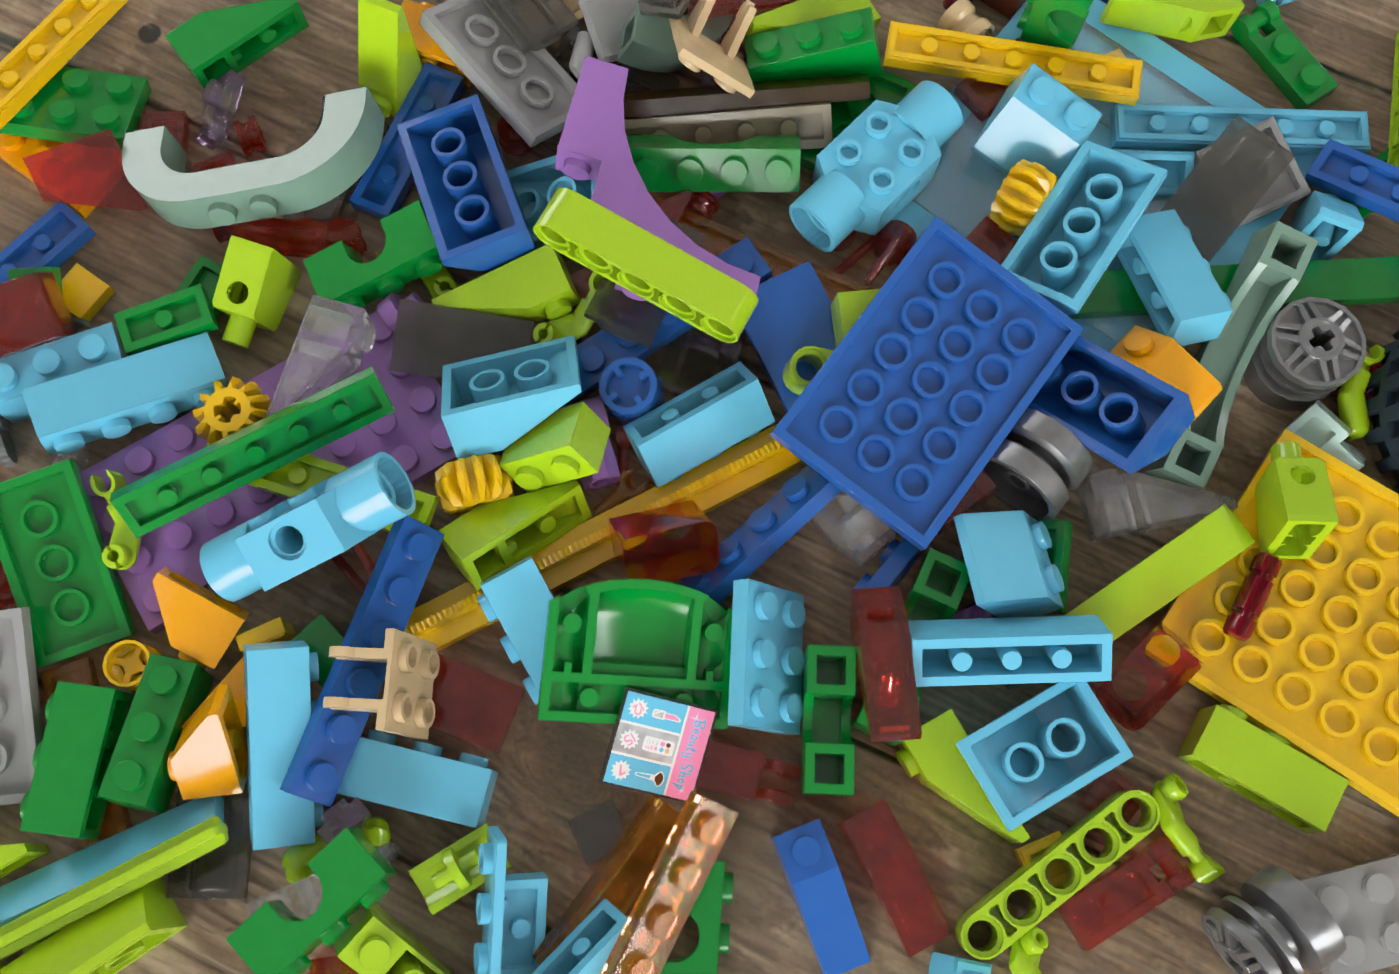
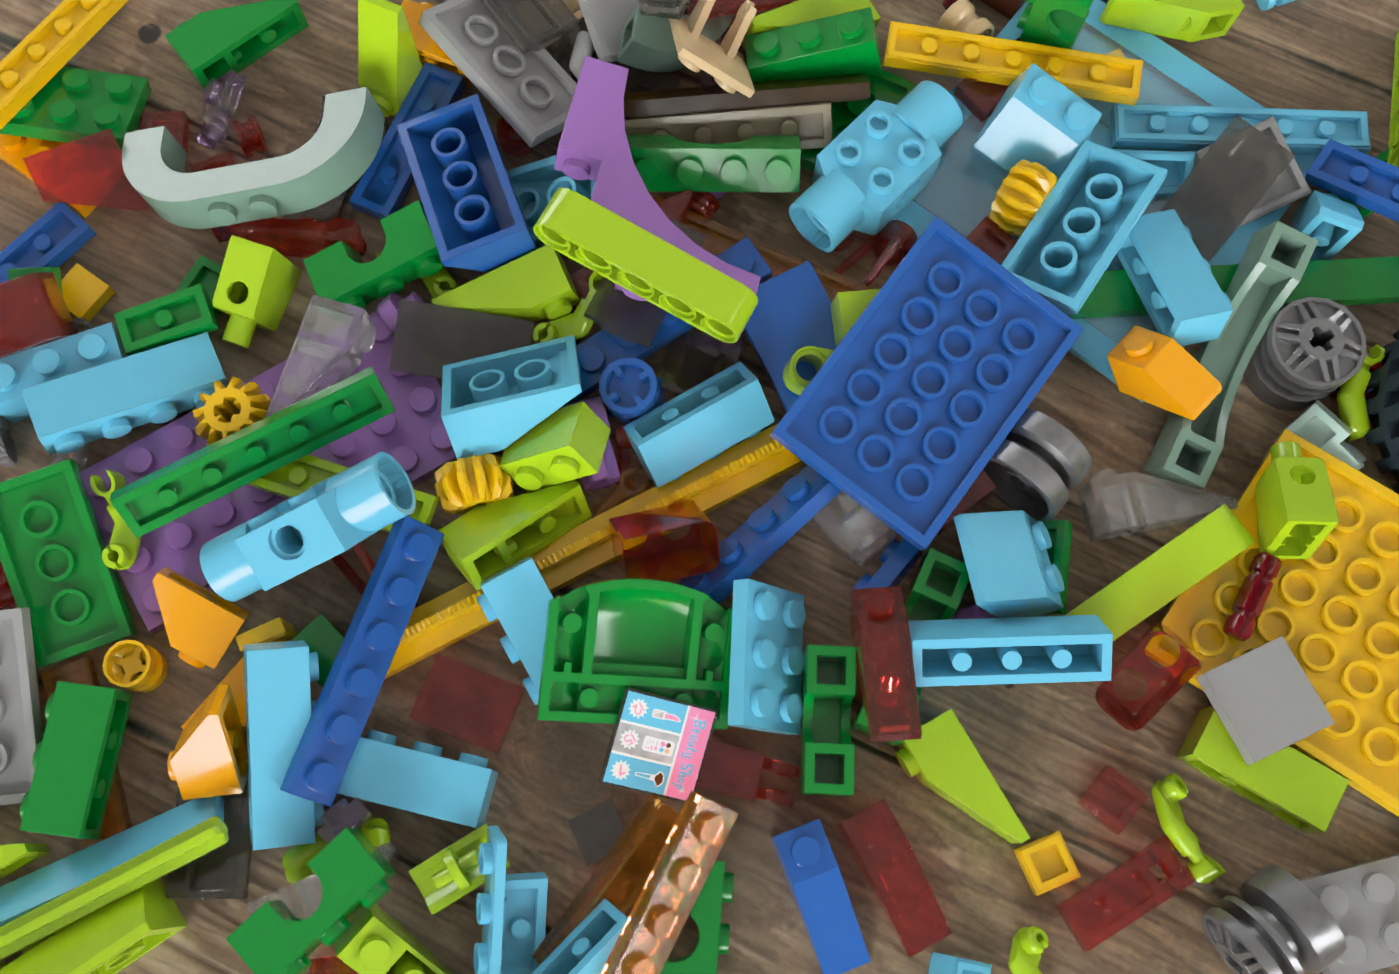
green arch [97,653,214,815] -> none
tan plate [323,628,440,740] -> none
lime beam [954,790,1160,960] -> none
medium azure slope [955,682,1134,831] -> none
blue slope [1027,336,1195,474] -> none
green plate [1231,0,1339,109] -> none
none -> light grey tile [1196,636,1335,765]

